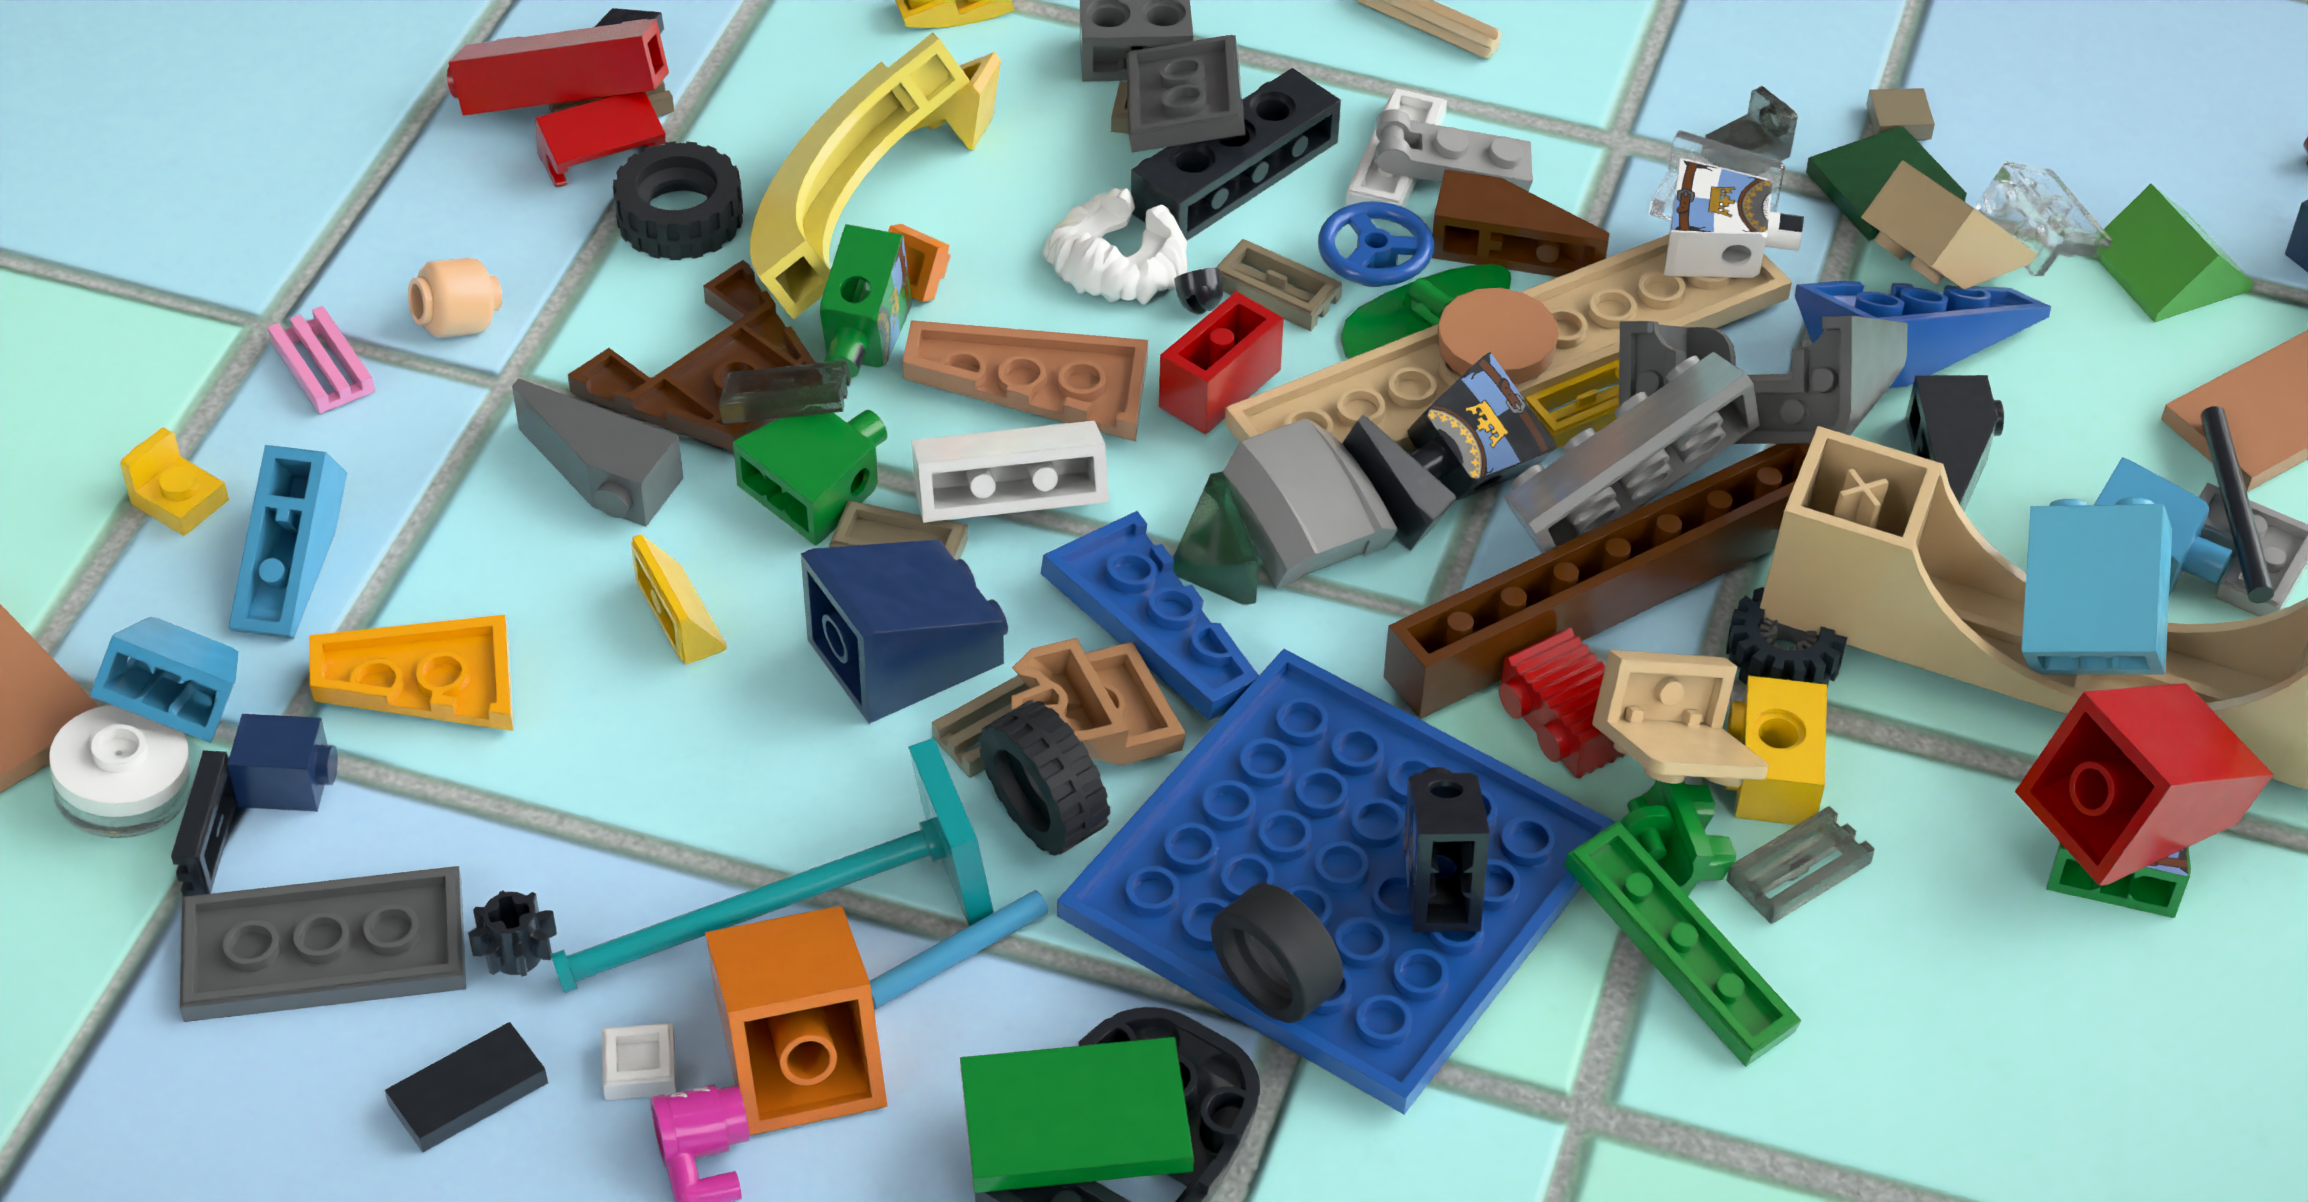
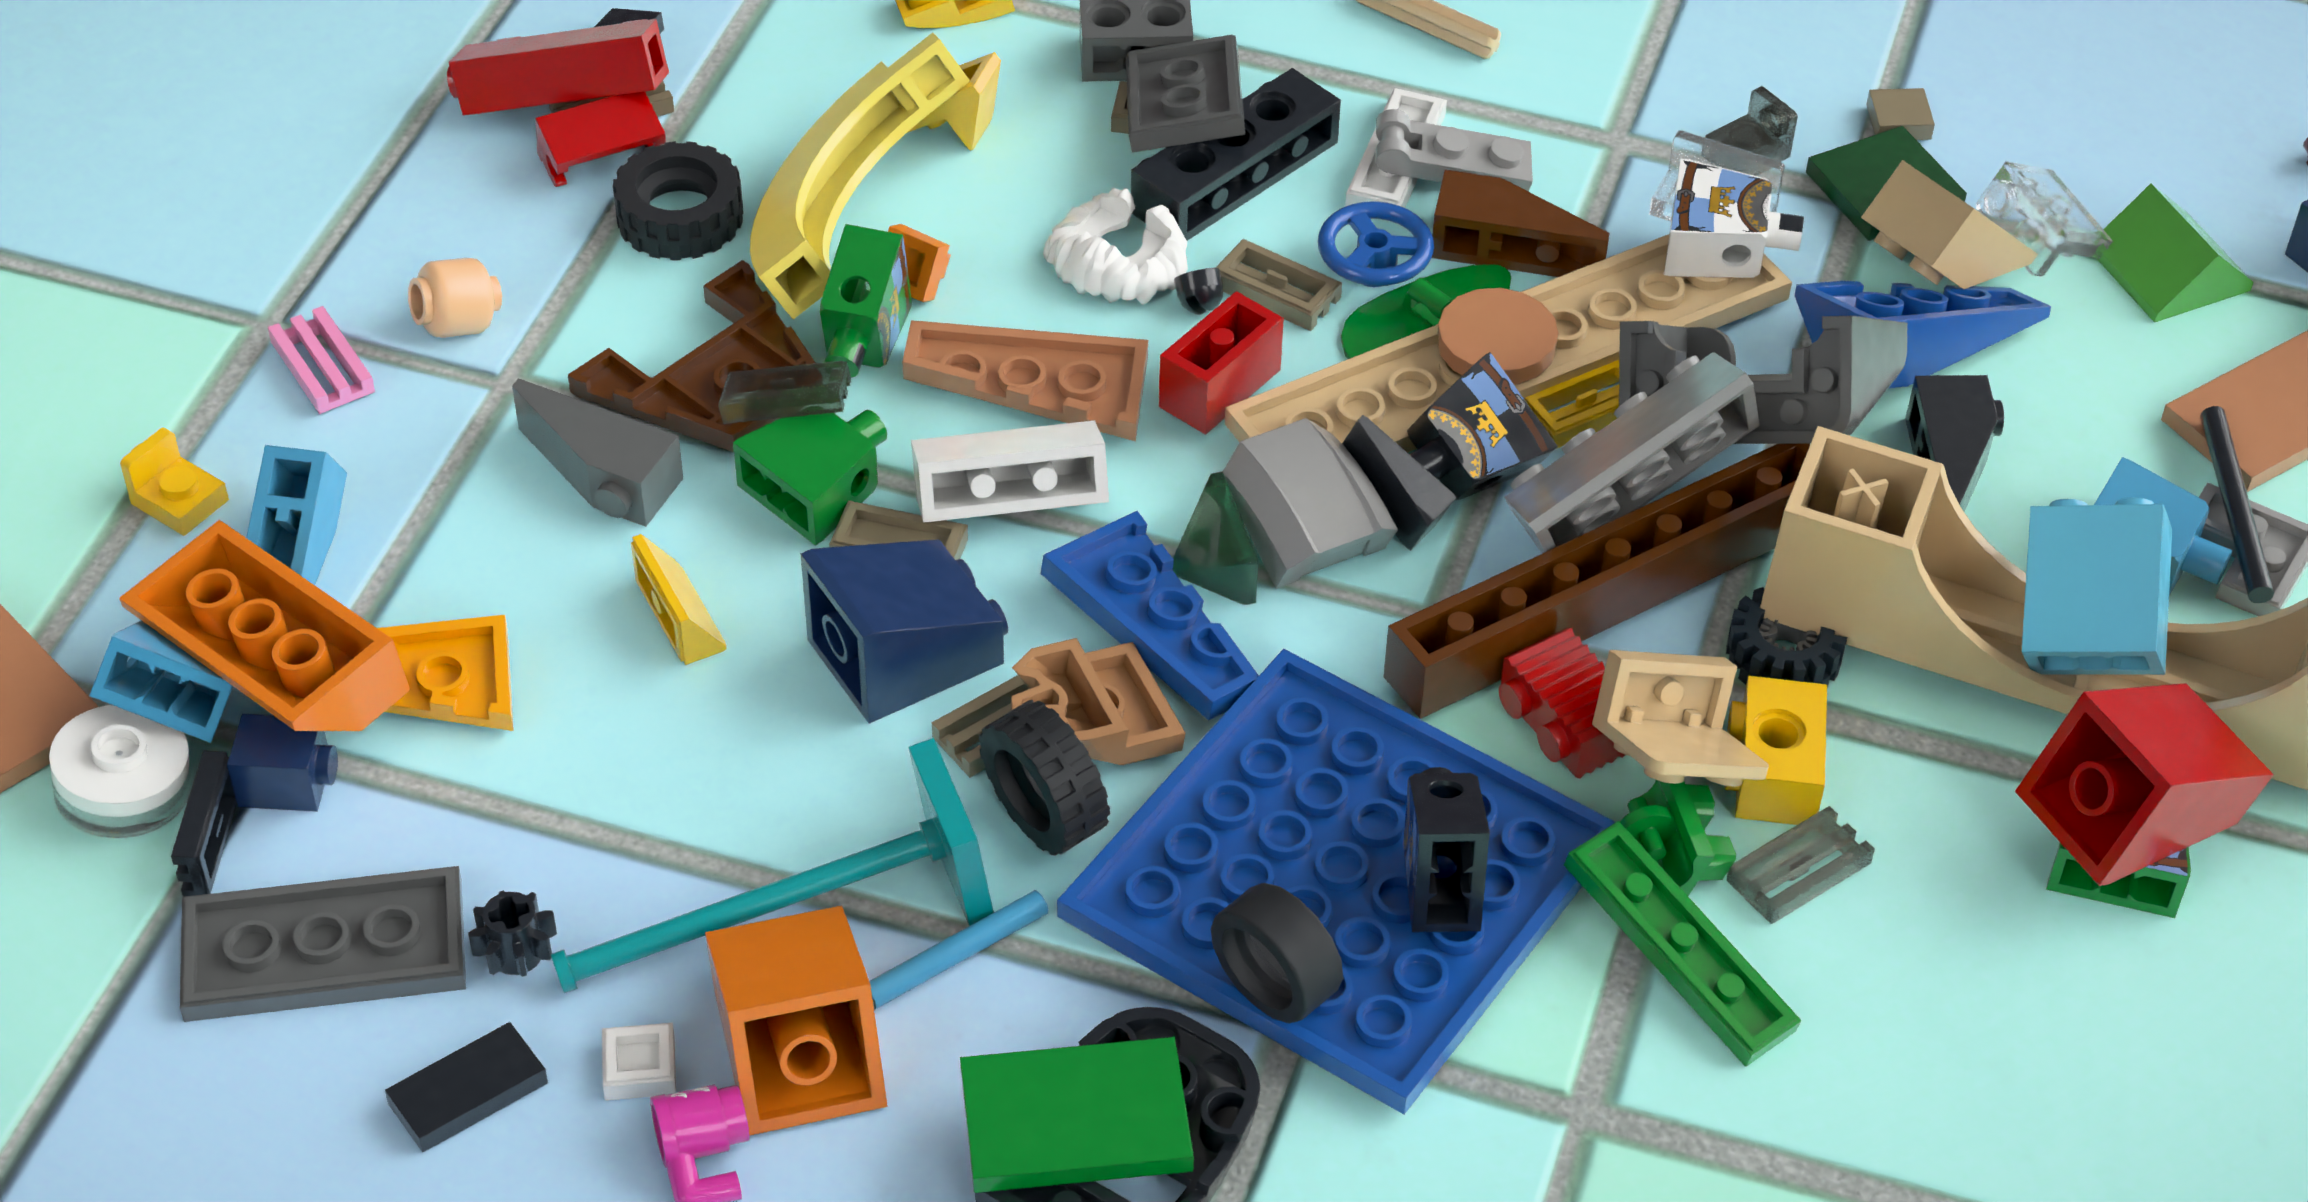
none -> orange slope [119,520,410,731]

